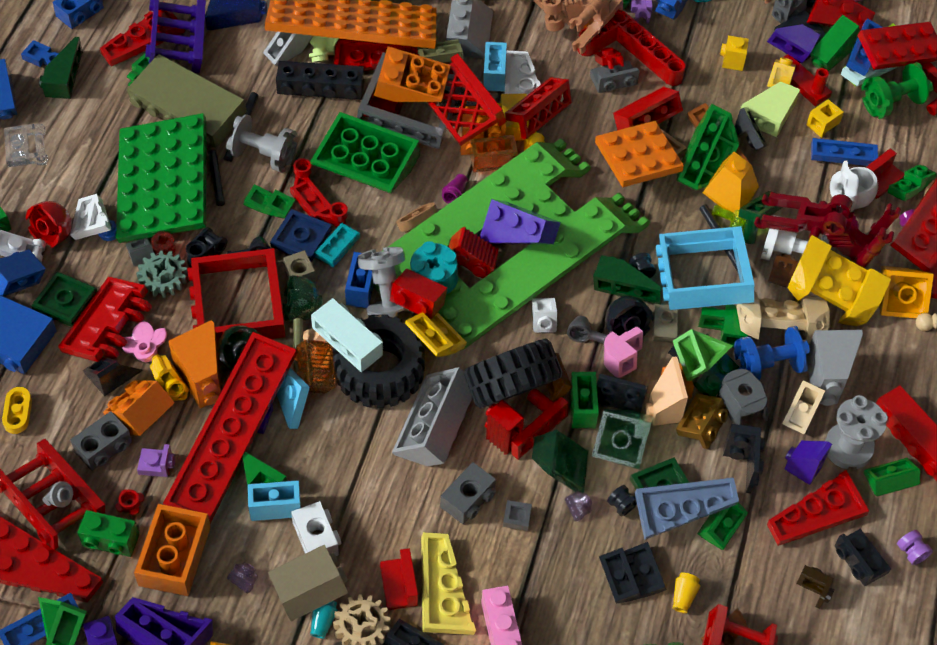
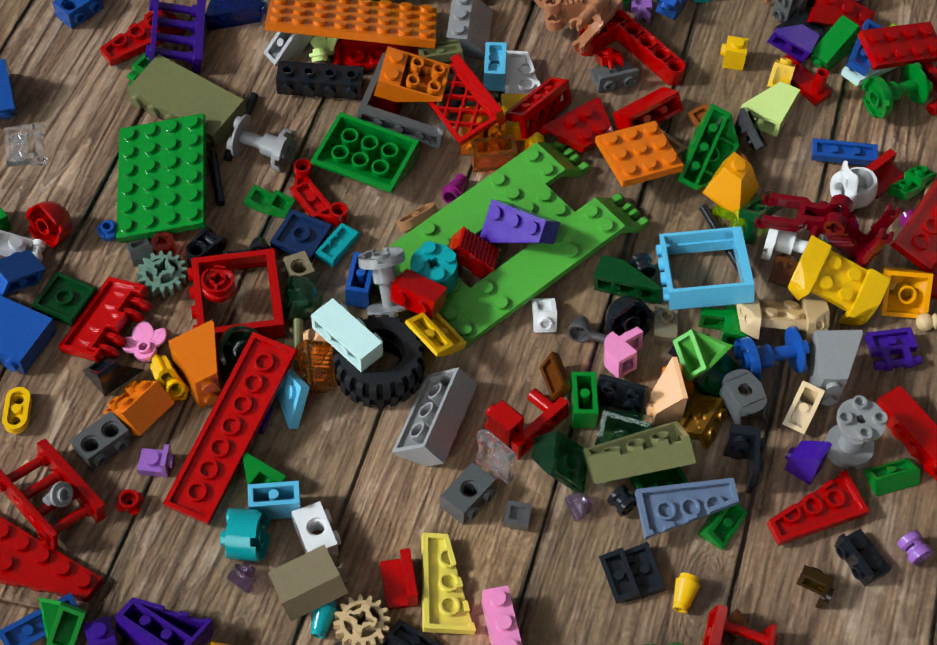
blue plate [21,40,59,67] -> none
dark green slope [39,37,83,99] -> none
white wing [70,194,111,240] -> none
green brick [77,510,139,557] -> none
orange brick [134,504,211,596] -> none
black tyre [464,338,562,408] -> none
yellow brick [806,99,844,138] -> none
none -> red wheel [201,265,236,303]
none -> teal brick [220,508,270,562]
none -> clear plate [475,429,517,484]
none -> red wing [539,97,614,153]
none -> olive wedge [583,421,696,484]
none -> dark purple plate [864,327,922,372]

